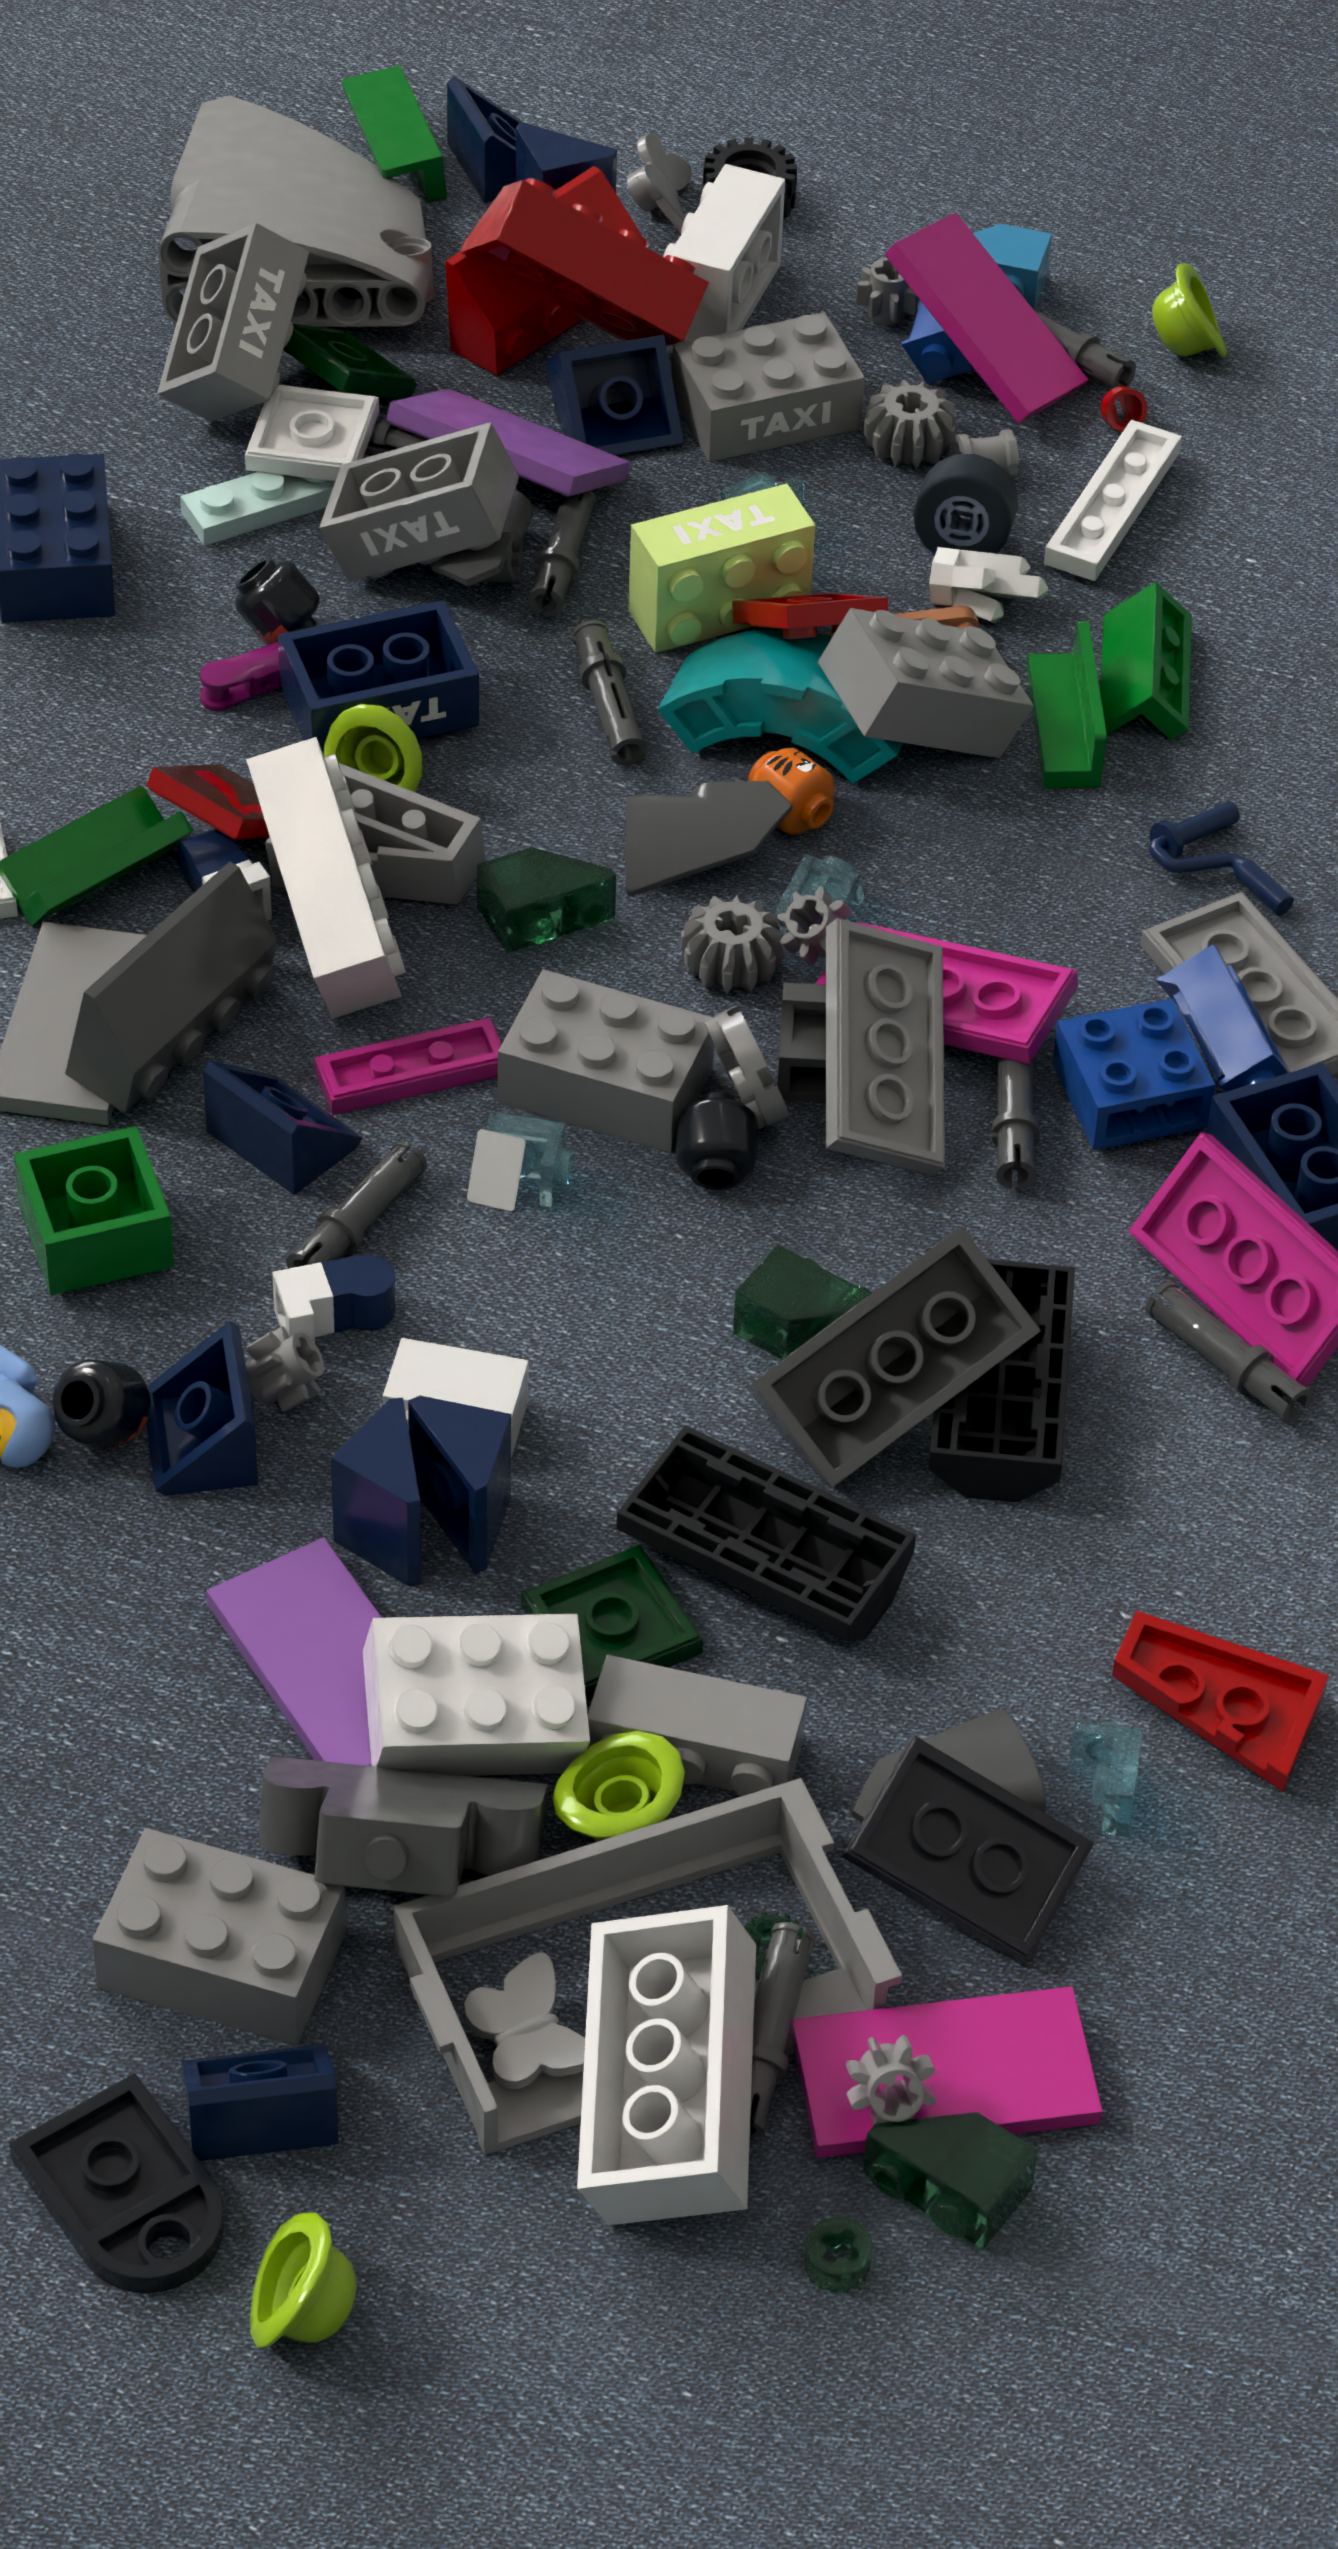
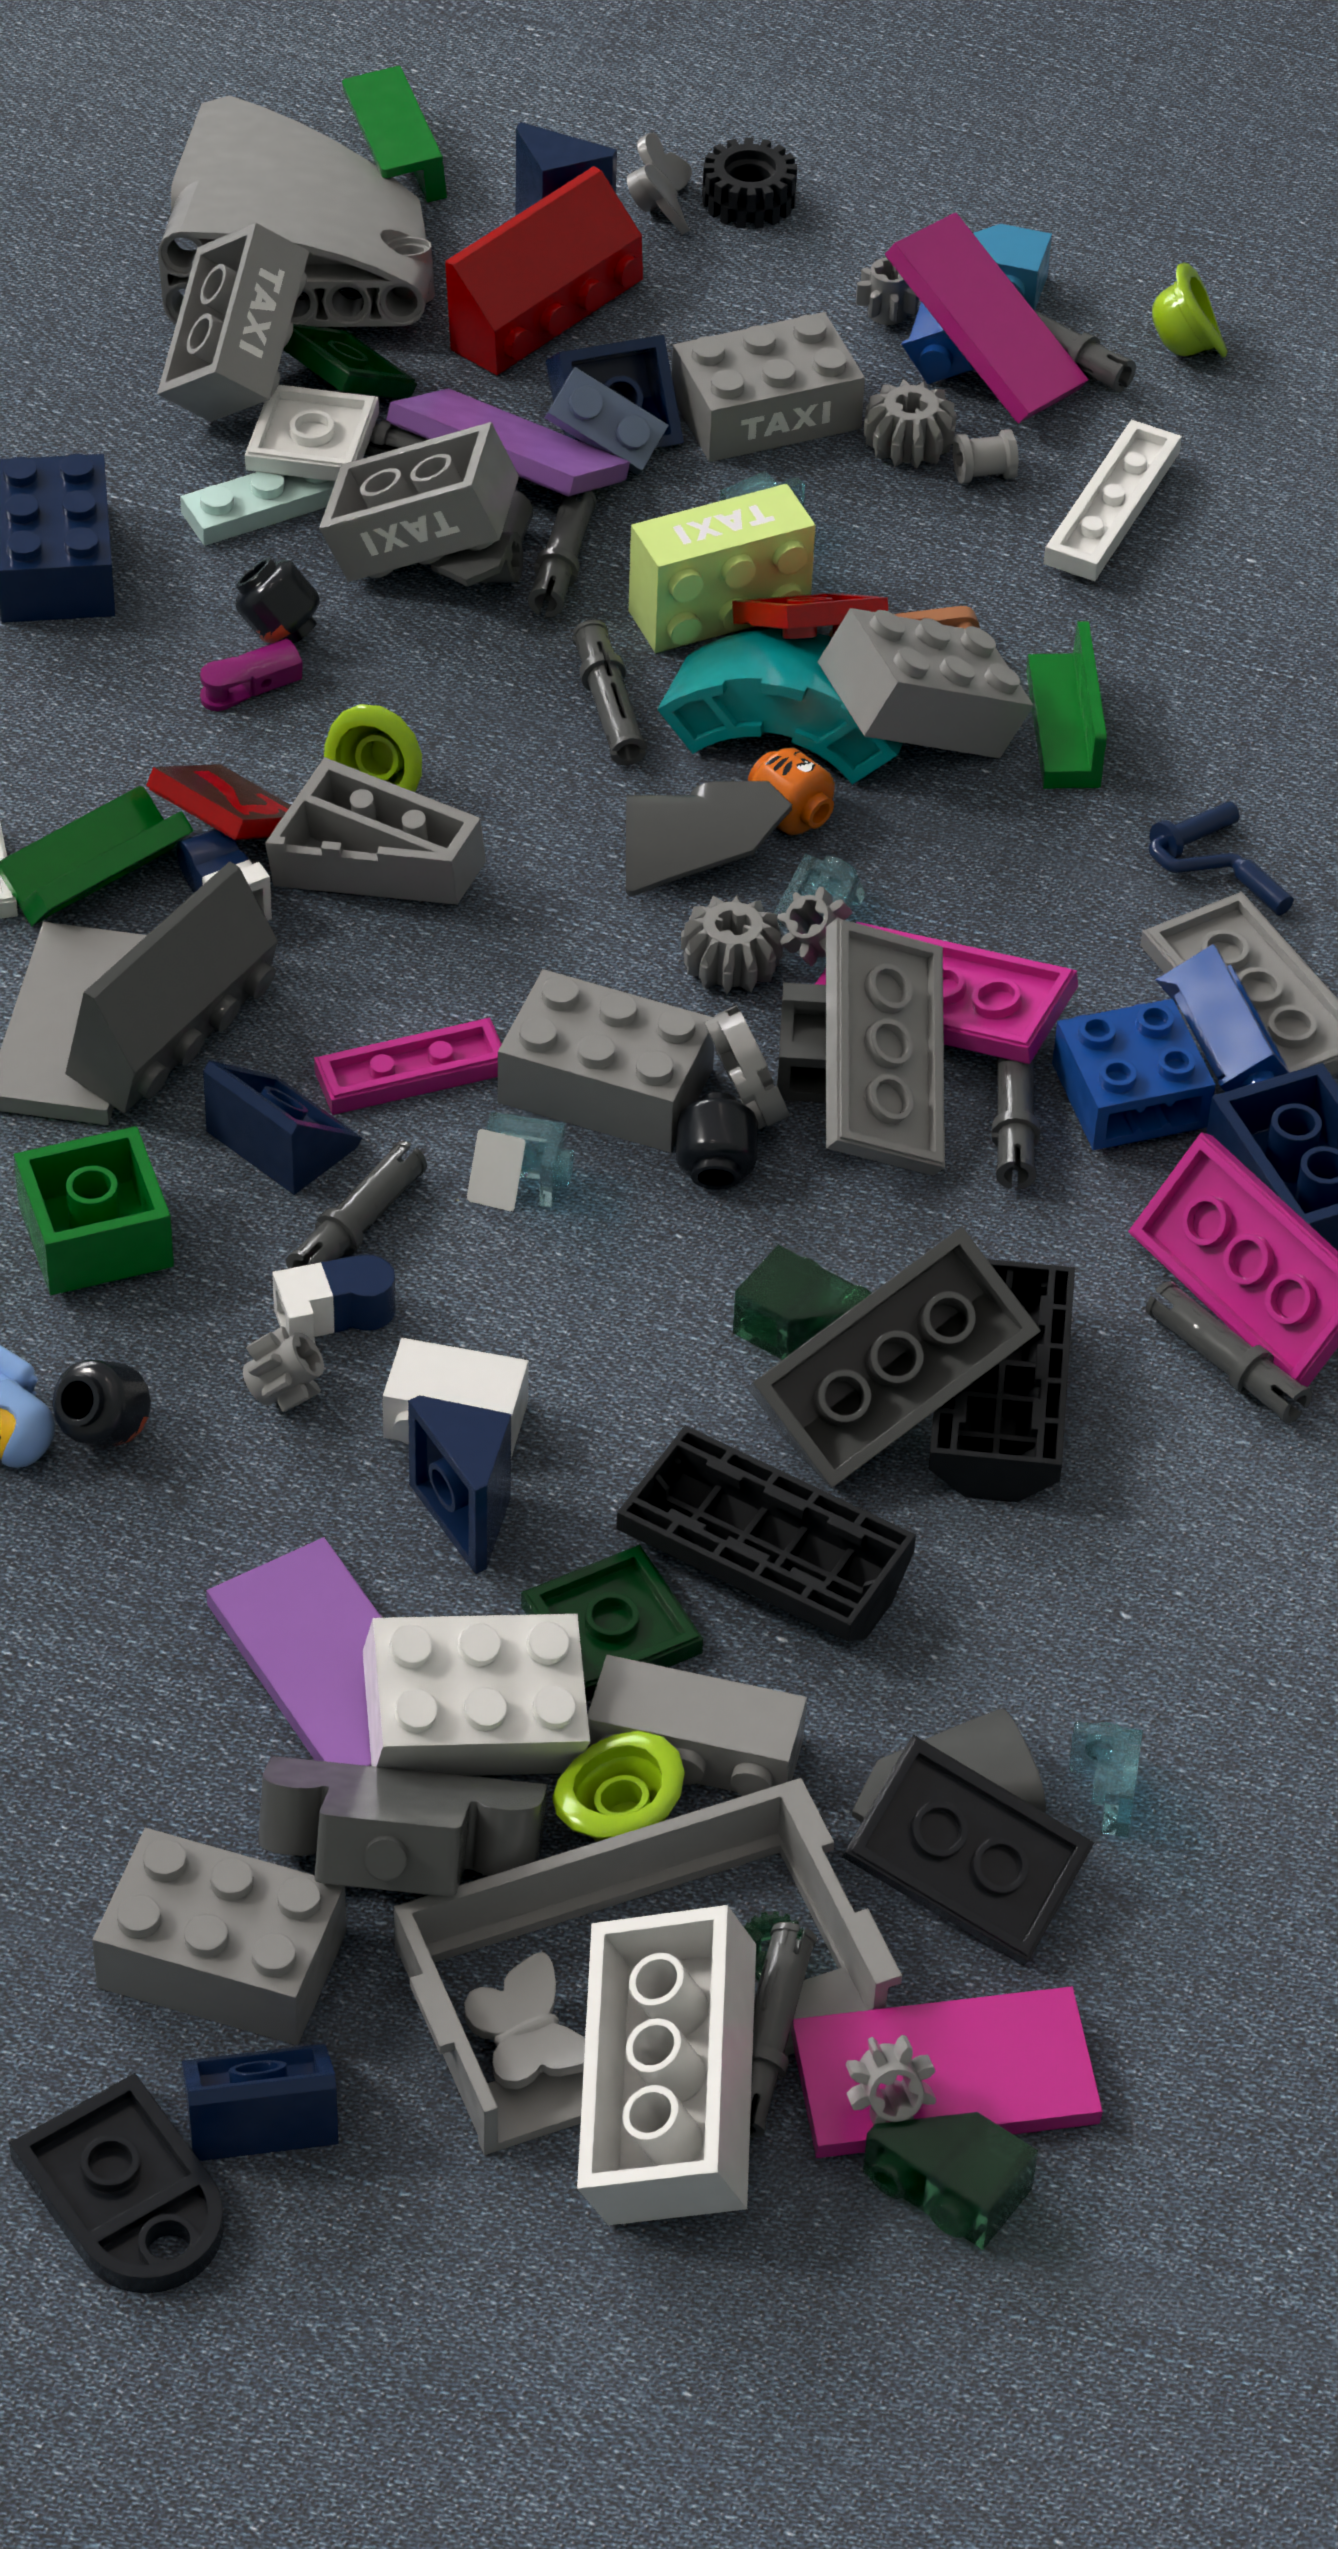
dark blue slope [146,1321,258,1496] -> none
white brick [246,737,406,1019] -> none
lime hat [250,2212,357,2349] -> none
dark blue brick [278,600,479,755] -> none
dark blue slope [331,1397,421,1586] -> none
dark blue slope [447,76,523,203] -> none
red slope [460,178,709,346] -> none
clear green slope [477,847,616,953] -> none
white brick [663,164,785,344] -> none
clear green bush [805,2217,872,2293] -> none
black wheel [913,454,1018,555] -> none
white rock [929,547,1048,623] -> none
red hinge [1100,386,1147,432] -> none
green panel [1100,582,1192,740] -> none
red wing [1112,1610,1329,1792] -> none
none -> sand blue plate [544,367,669,476]

